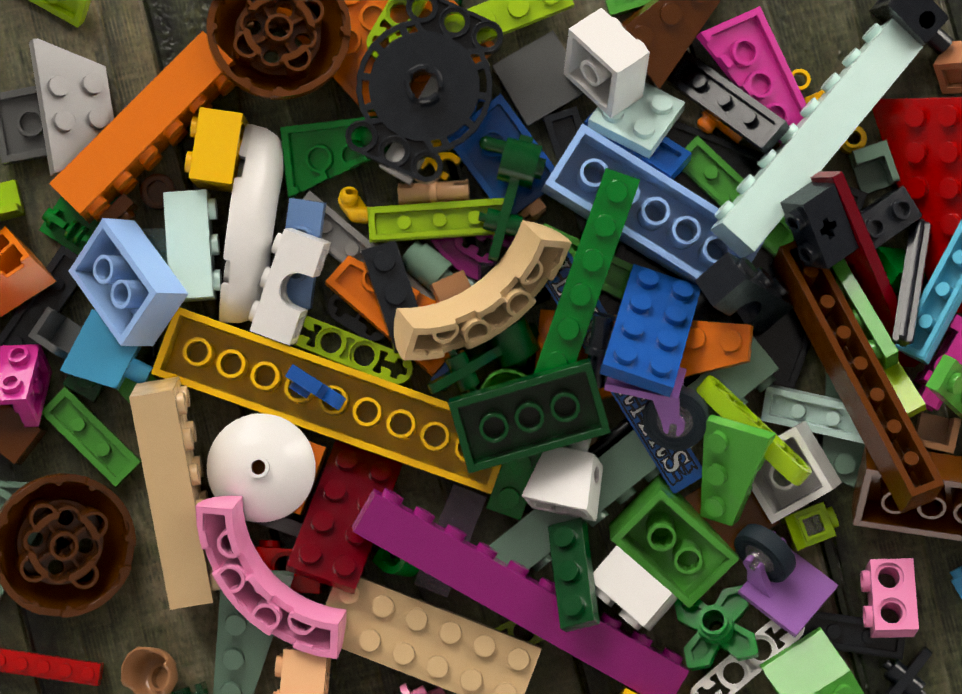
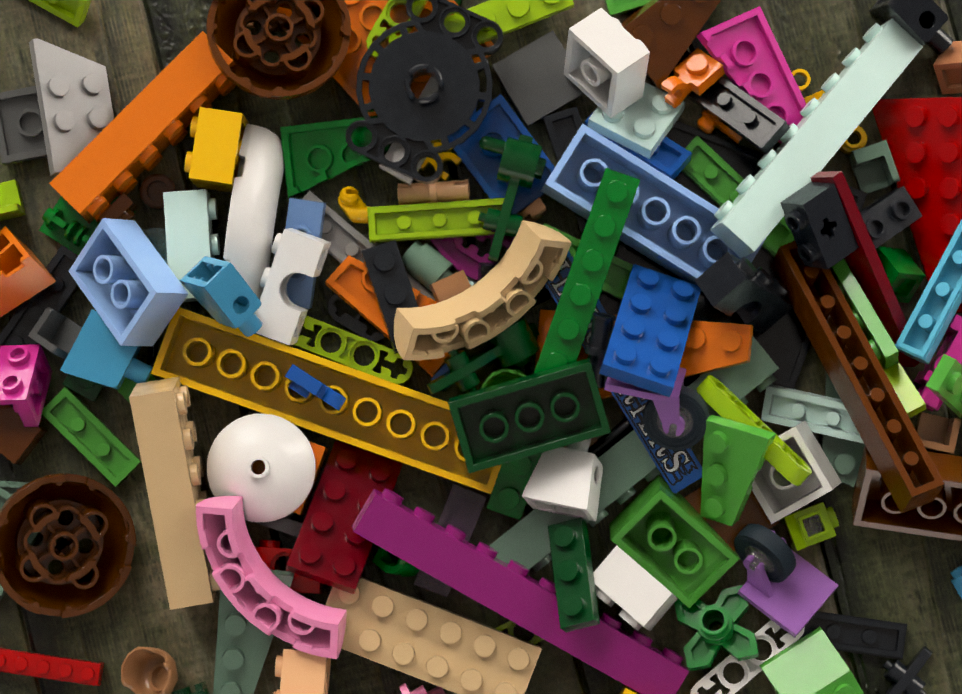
bright pink brick [860,558,919,638] -> none
axle [892,219,932,347] -> none
none -> dark azure torso [179,256,263,337]
none -> orange plate [661,48,725,108]

